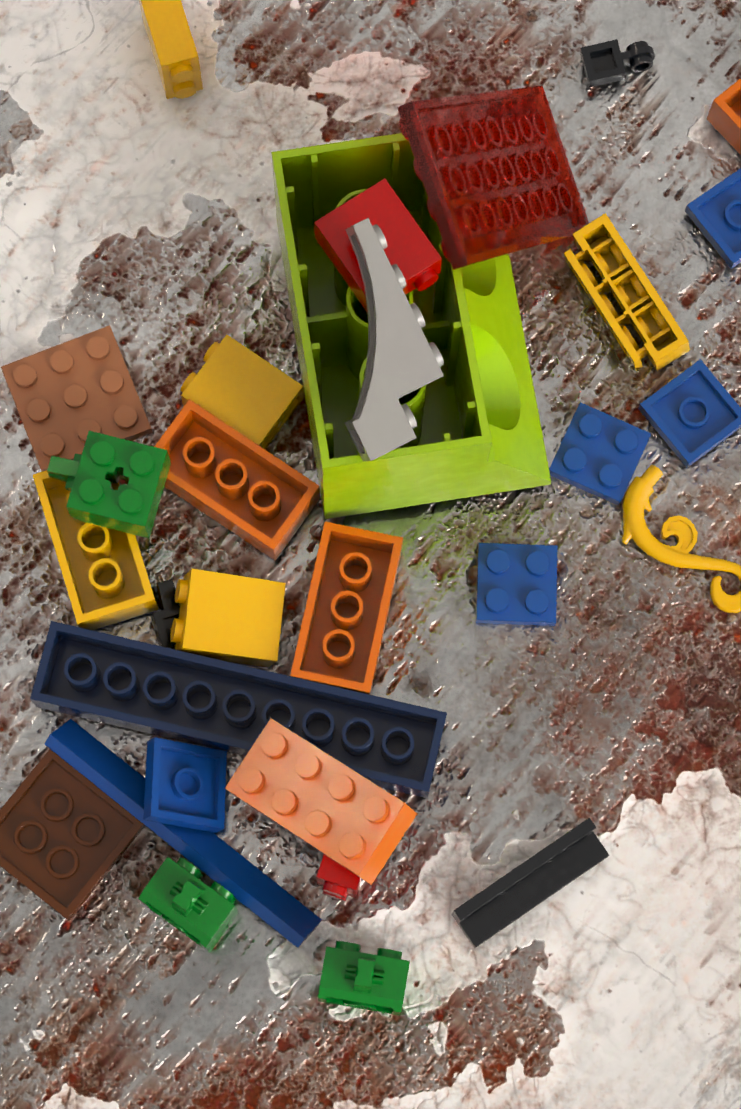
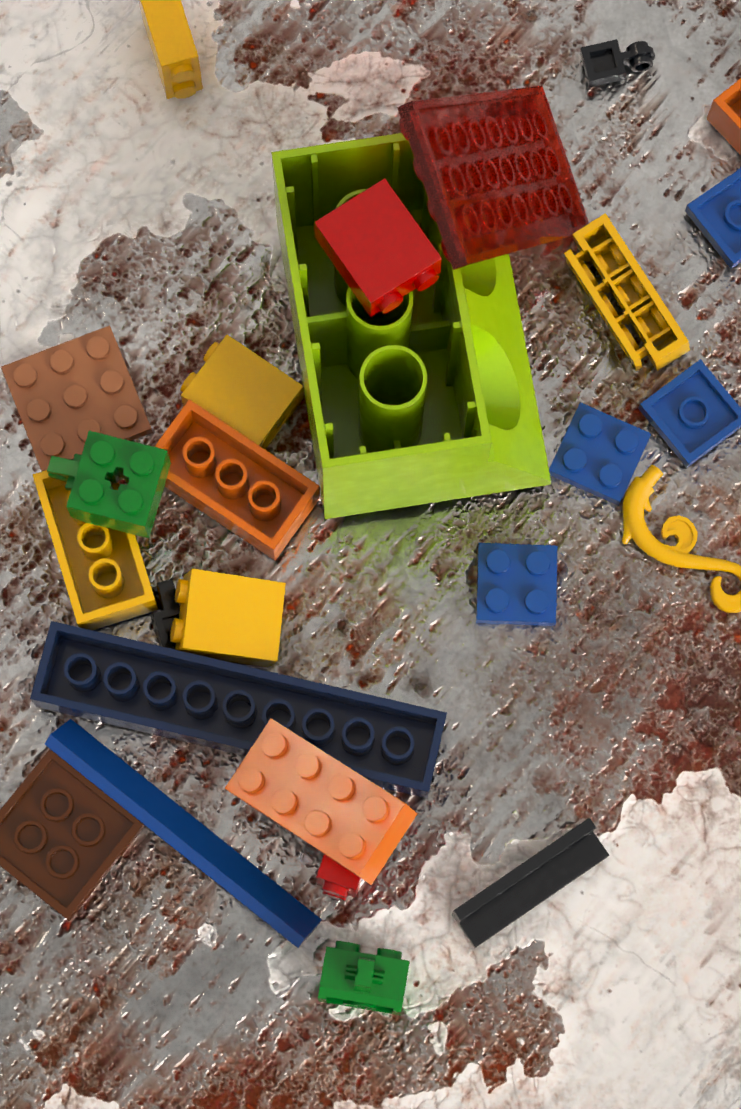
green hinge [138,857,239,953] -> none
blue plate [143,737,227,833] -> none
orange brick [290,521,403,695] -> none
light grey arch [345,218,444,461] -> none

